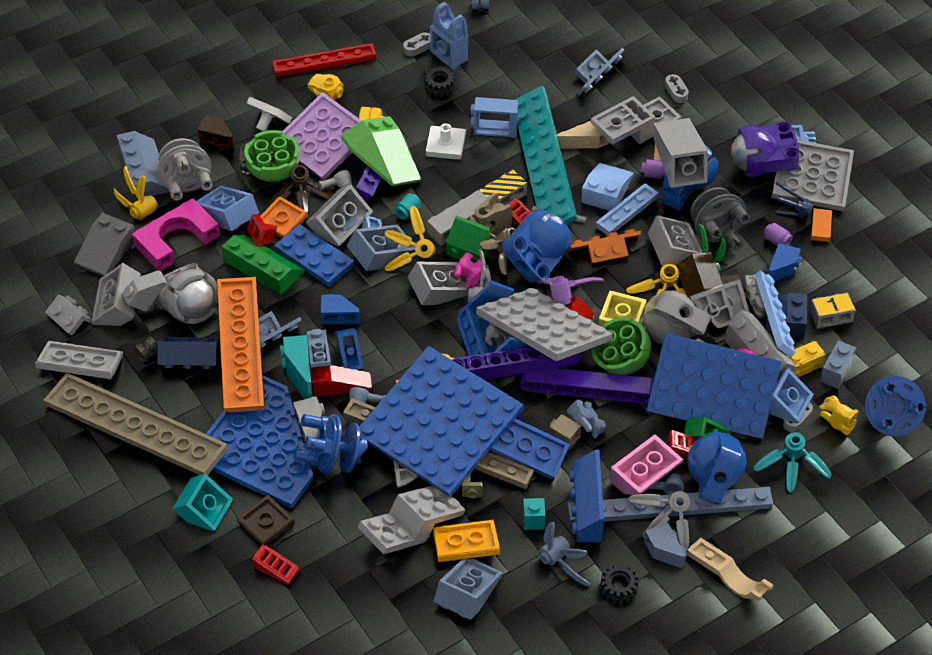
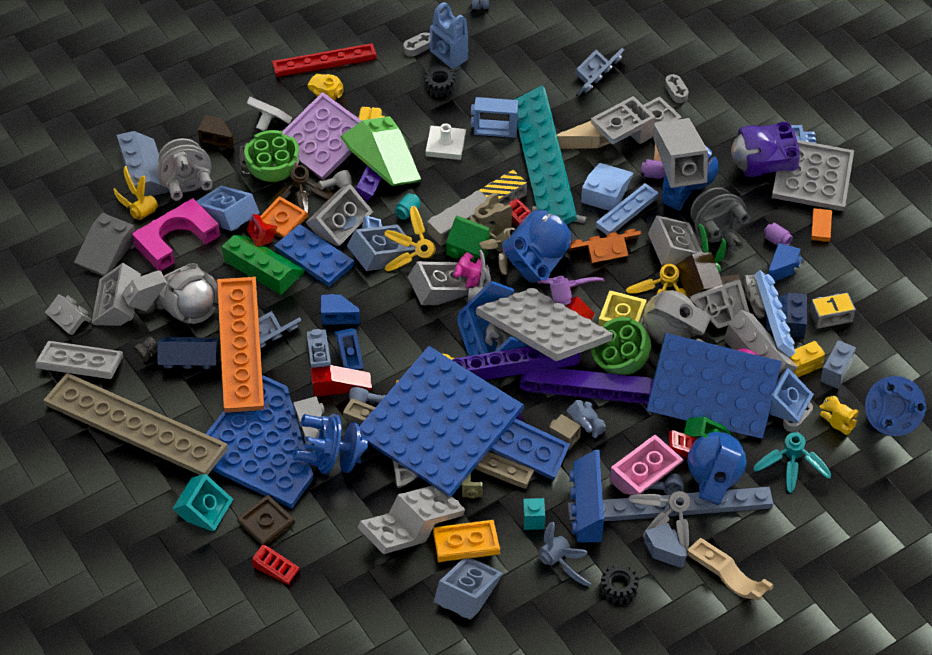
teal slope [280,335,312,399] -> none
dark blue plant [775,182,813,218] -> none

